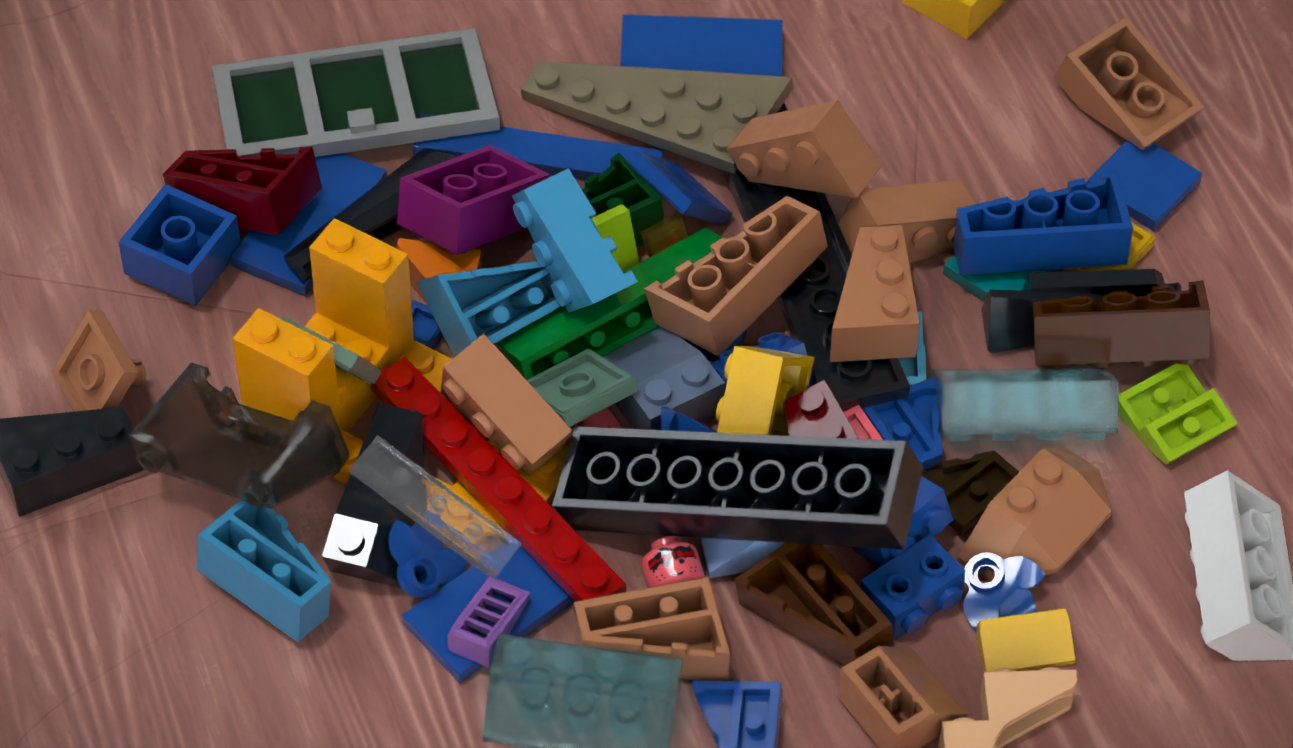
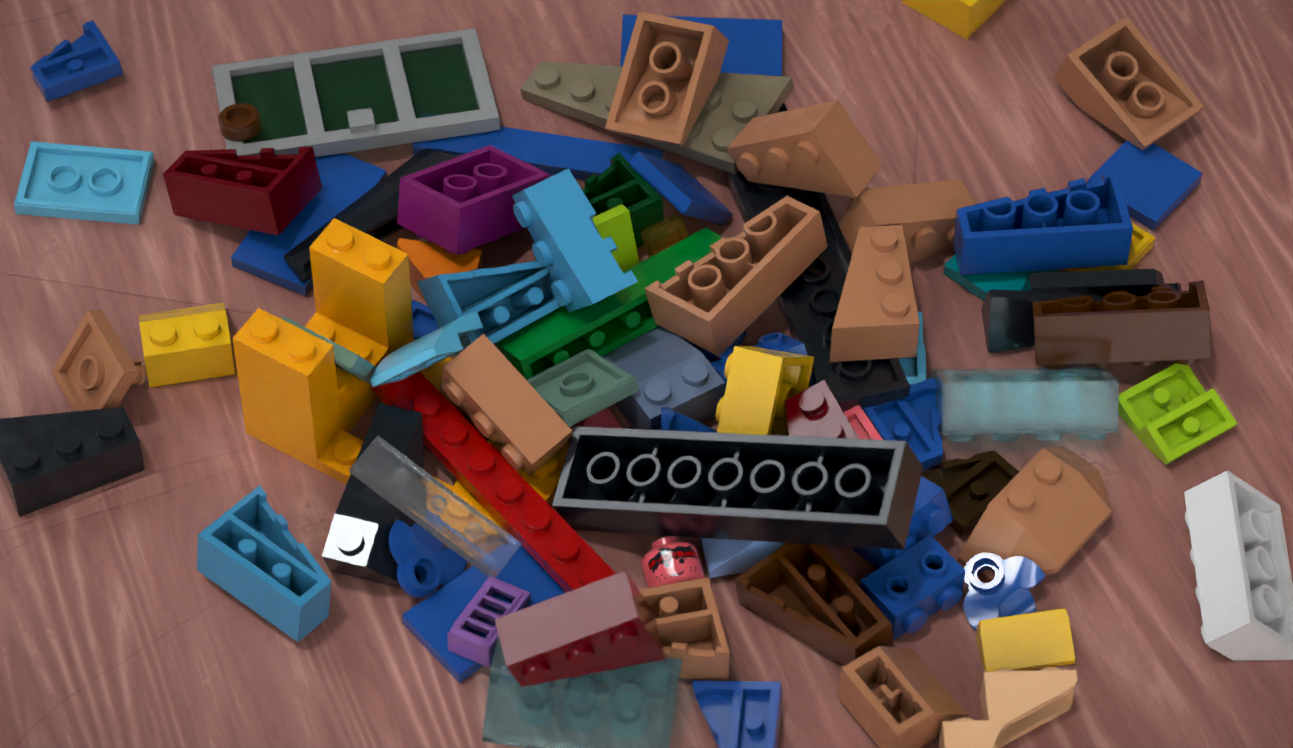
blue brick [118,184,241,306] -> none
clear smoke windscreen [128,363,350,508] -> none
none -> medium azure tile [14,141,155,225]
none -> blue wing [30,20,123,102]
none -> yellow slope [139,302,236,388]
none -> reddish brown tile [218,103,261,142]
none -> medium azure slope [370,311,483,387]
none -> wedge [495,570,666,687]
none -> nougat slope [605,11,729,146]

